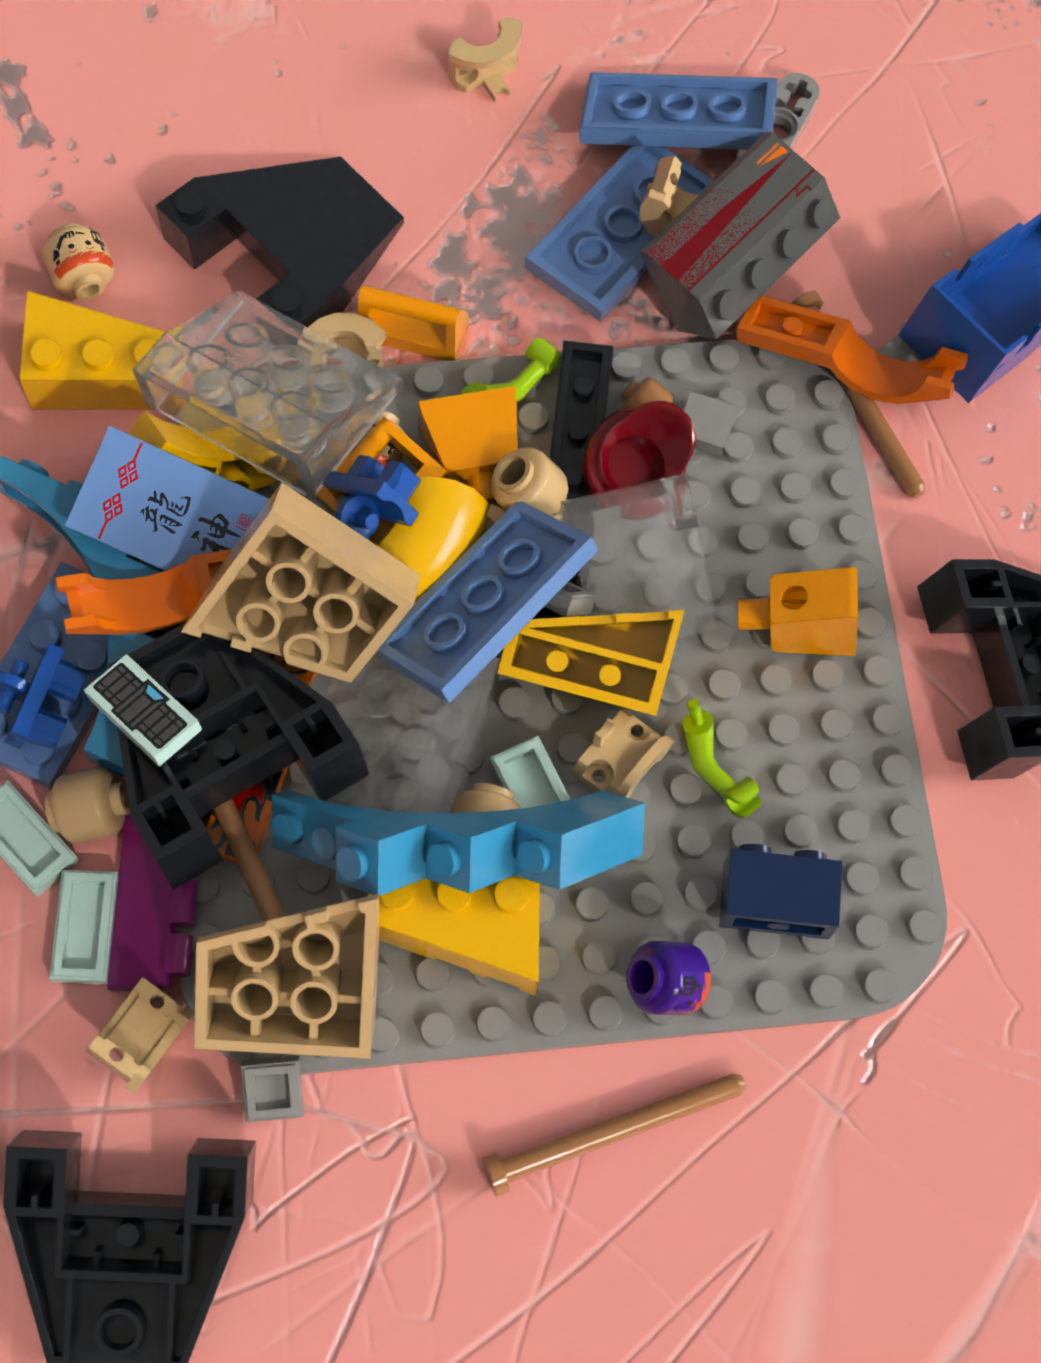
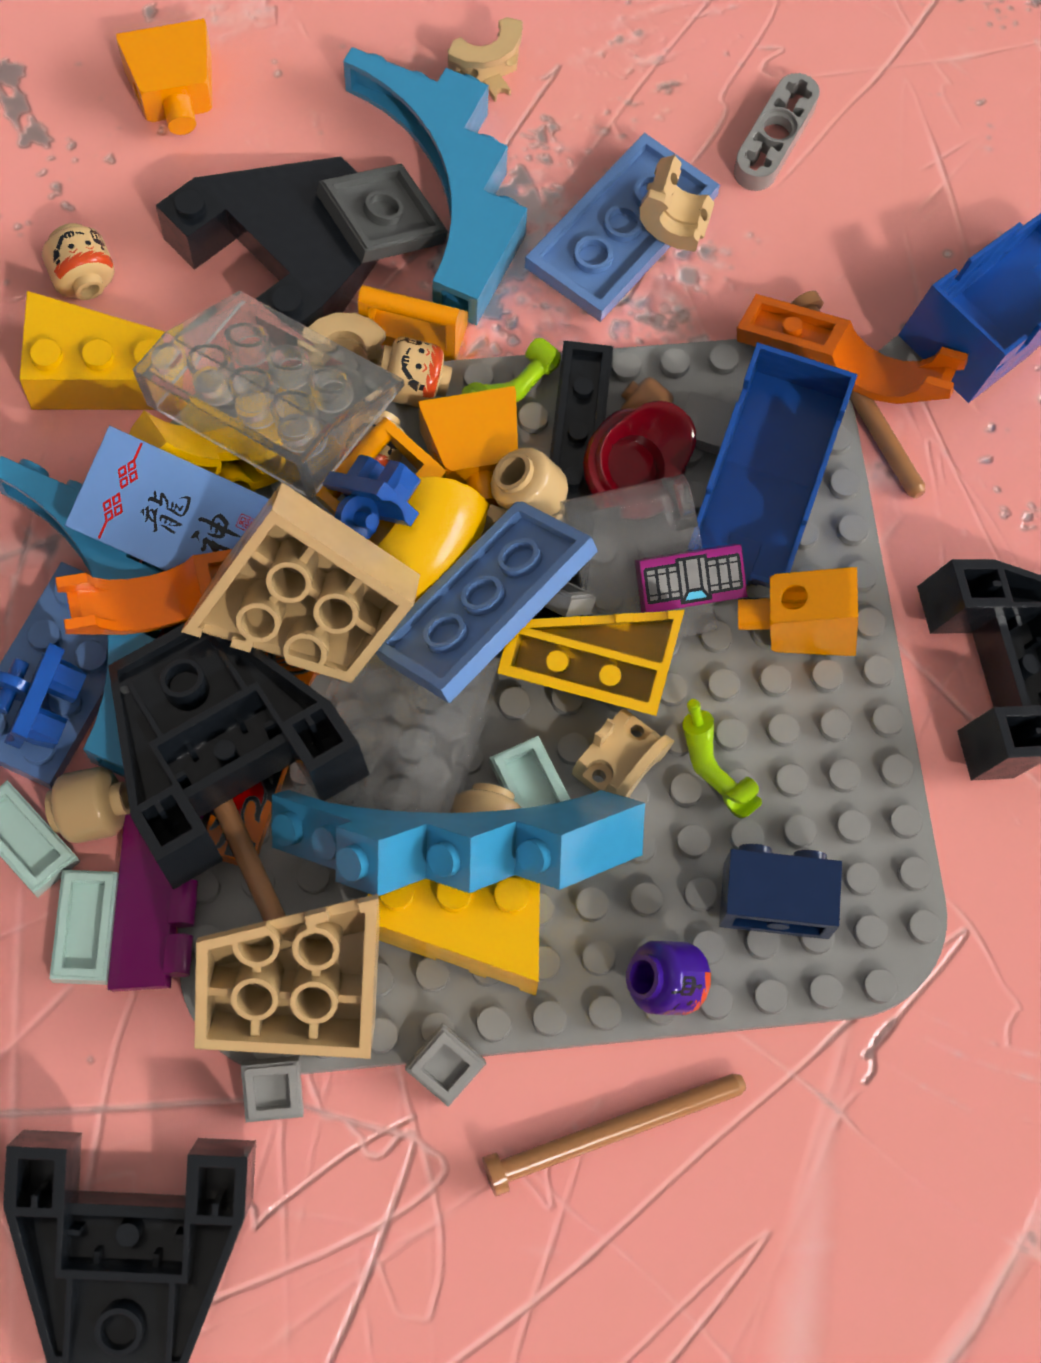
tile [84,654,202,767] -> none
tan piece [85,977,195,1094] -> none
medium blue tile [579,72,777,150] -> none
dark grey slope [639,132,840,339] -> none
none -> light orange torso [116,18,212,135]
none -> dark grey tile [316,163,448,263]
none -> dark azure arch [343,47,527,326]
none -> tan head [375,337,452,408]
none -> light grey tile [405,1023,486,1107]
none -> tile [634,543,748,613]
none -> blue piece [686,342,858,588]

